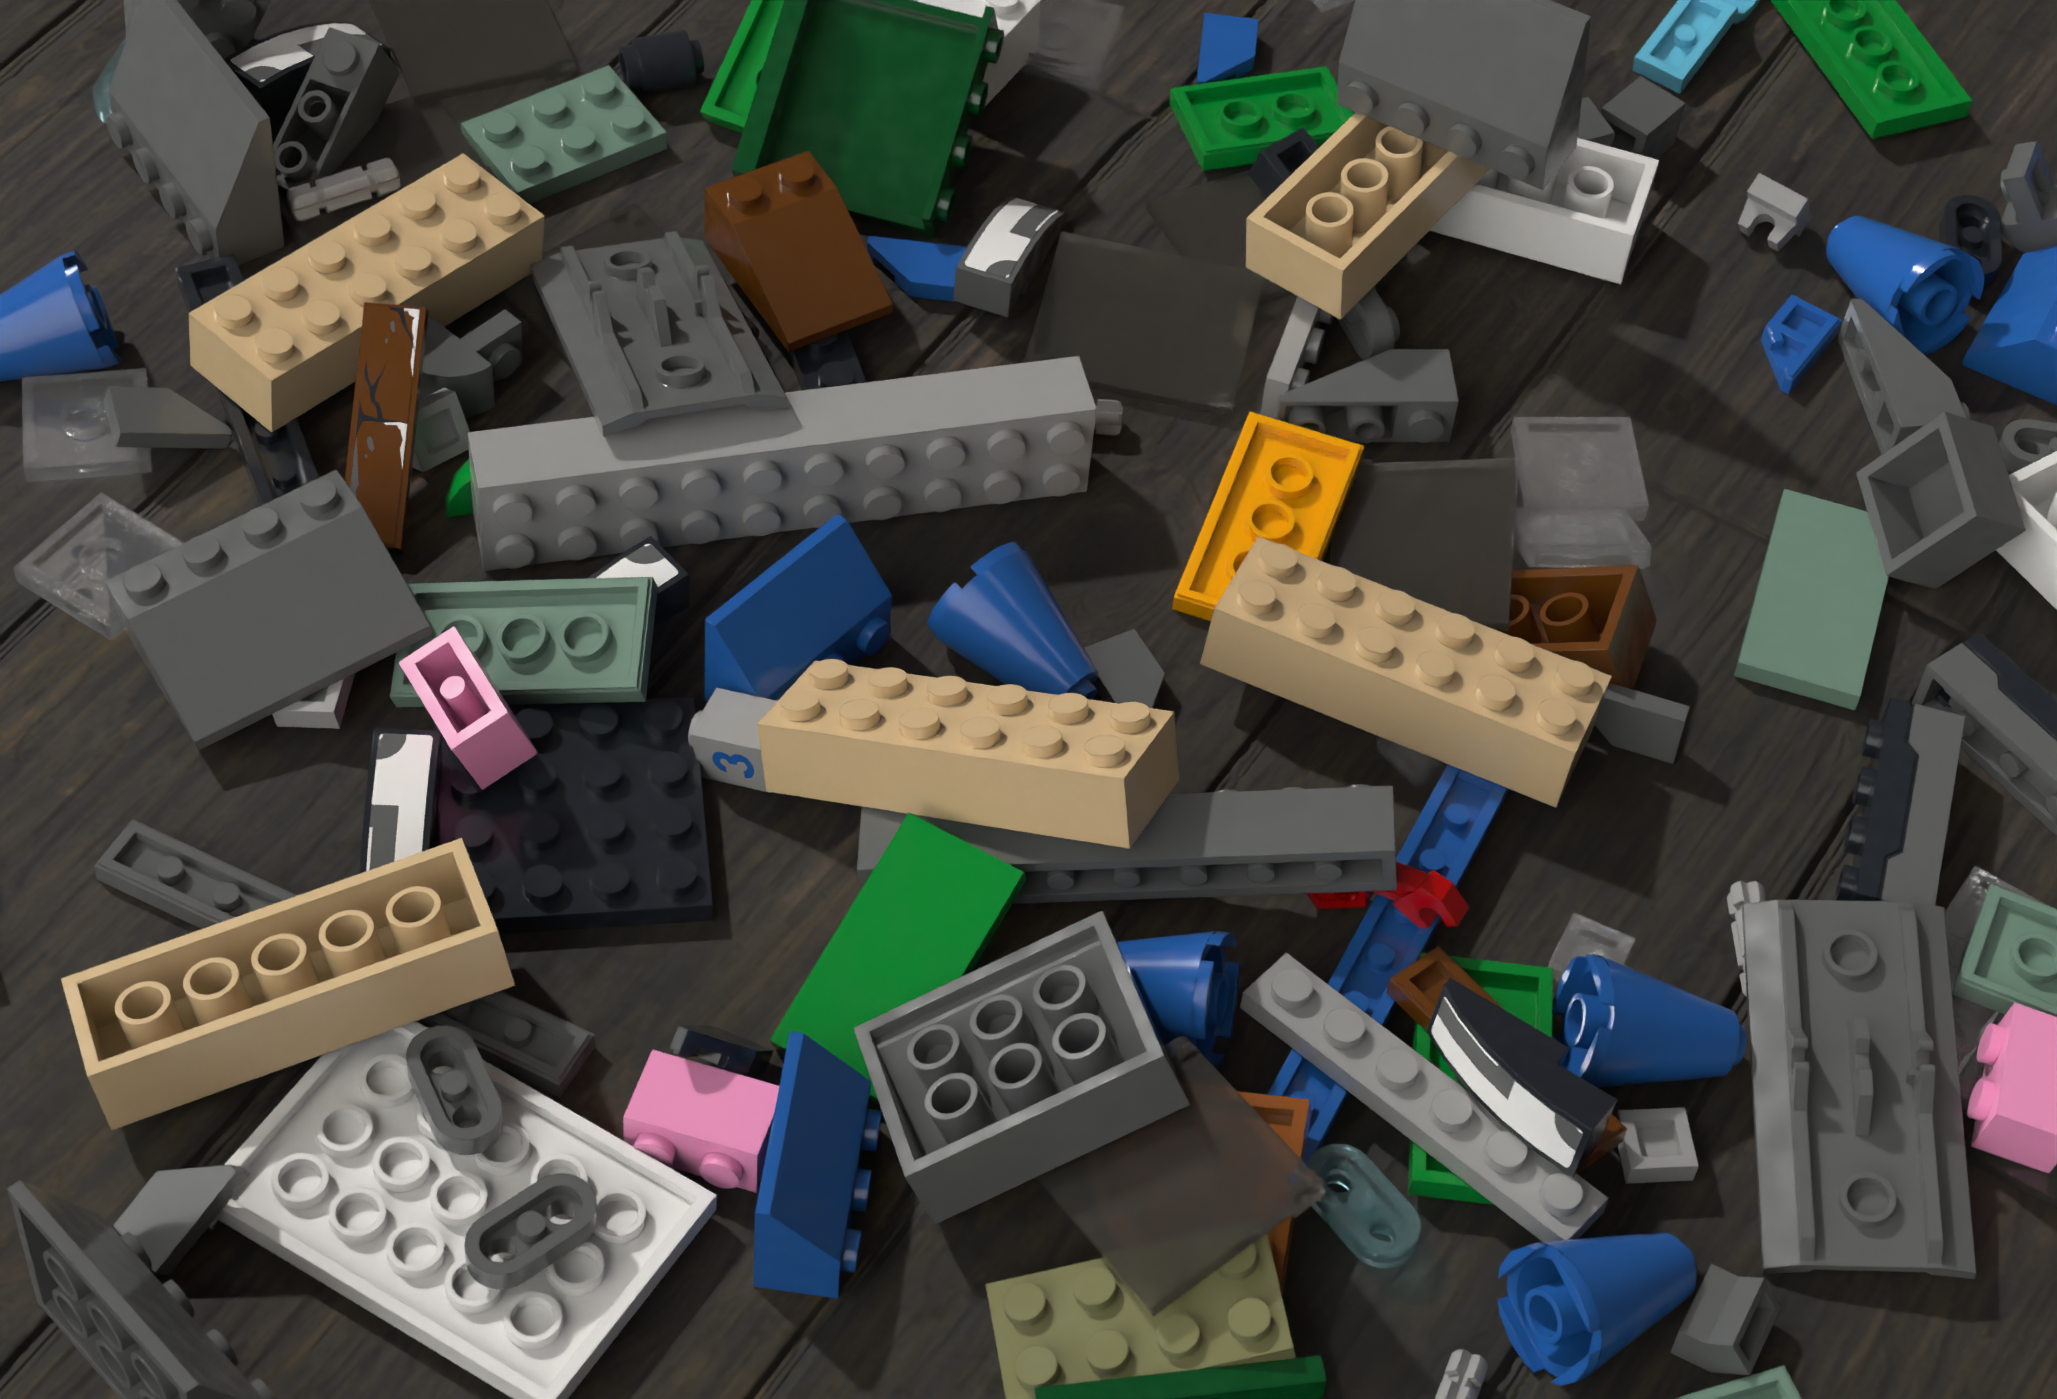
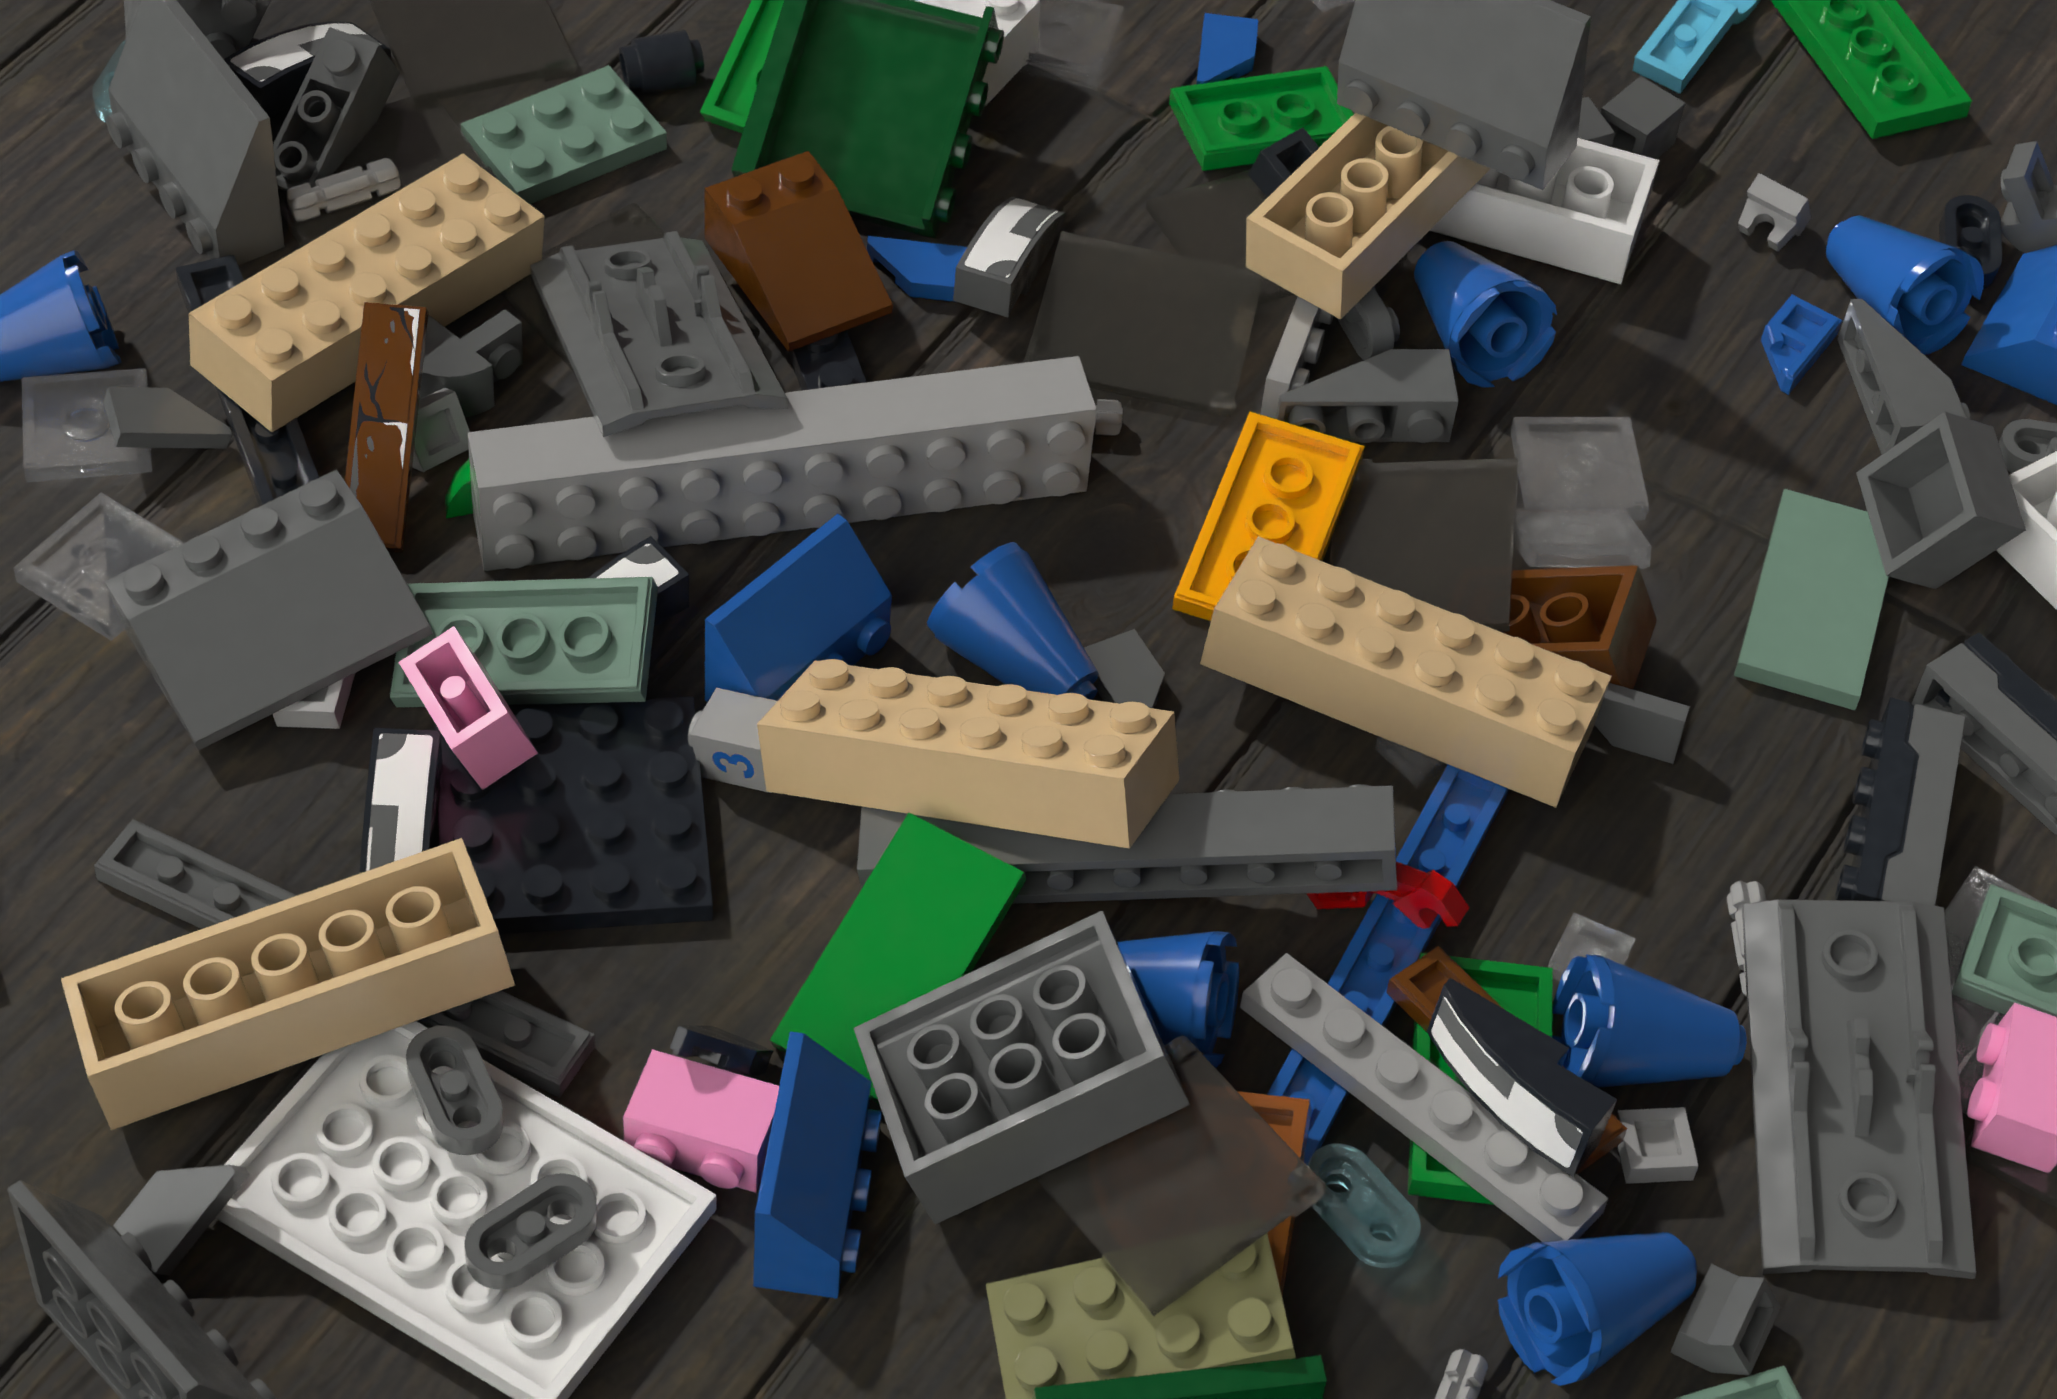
none -> blue cone [1414,241,1557,388]

